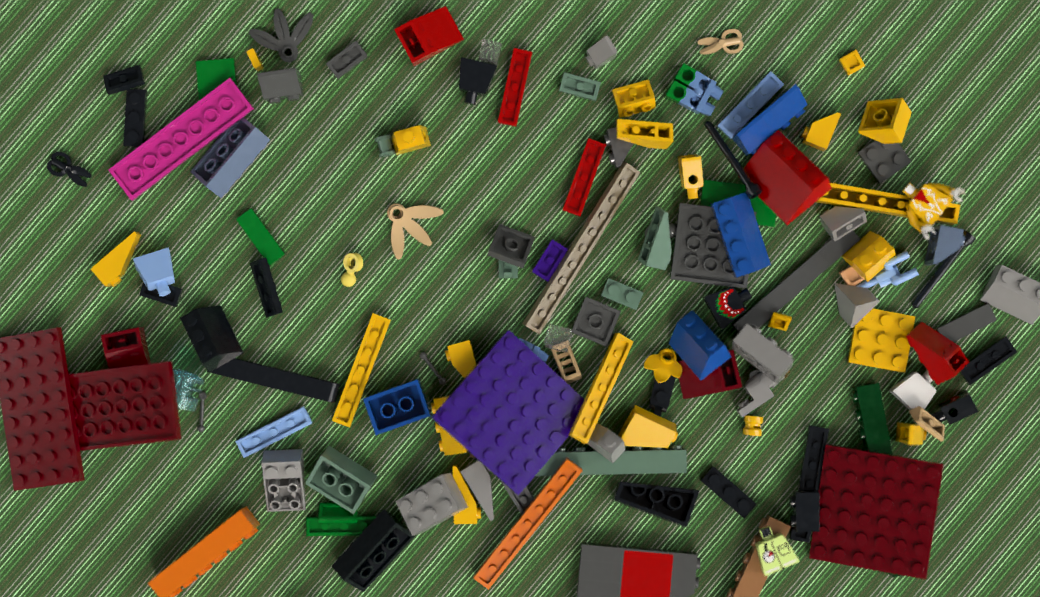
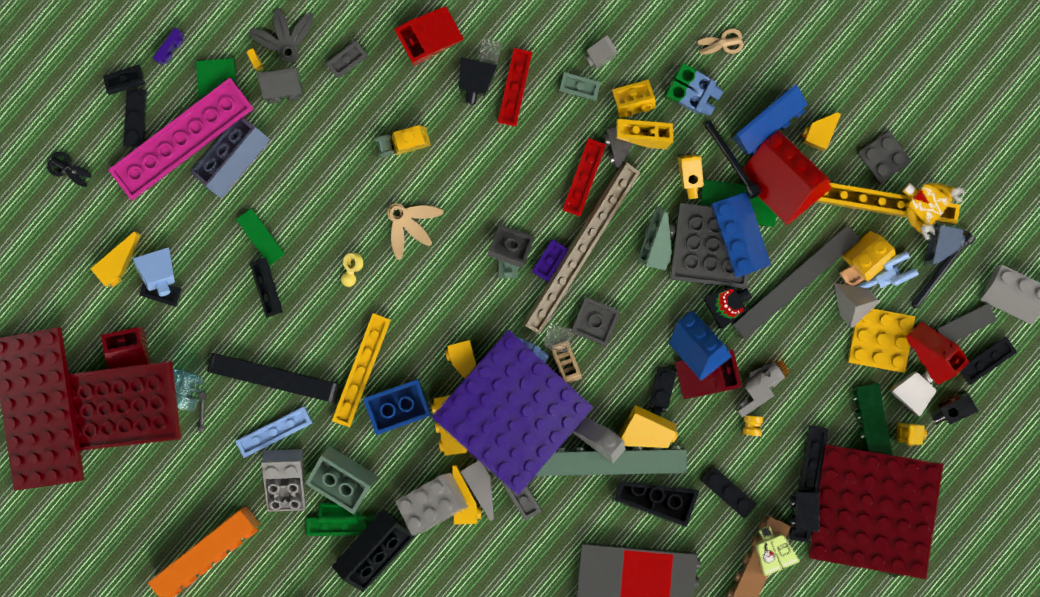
black slope [180,306,244,372] -> none
dark grey hinge [419,352,446,385] -> none
orange plate [473,458,583,590] -> none
yellow plate [569,332,633,444] -> none
sand green plate [601,278,643,310] -> none
yellow plate [644,348,682,383] -> none
light blue tile [717,71,784,139] -> none
light grey brick [732,324,794,385] -> none
yellow slope [768,312,792,331] -> none
light grey slope [820,206,867,242] -> none
yellow tile [839,50,865,76] -> none
yellow slope [858,98,912,144] -> none
tan slope [909,406,945,442] -> none
none -> dark purple plate [152,28,185,66]

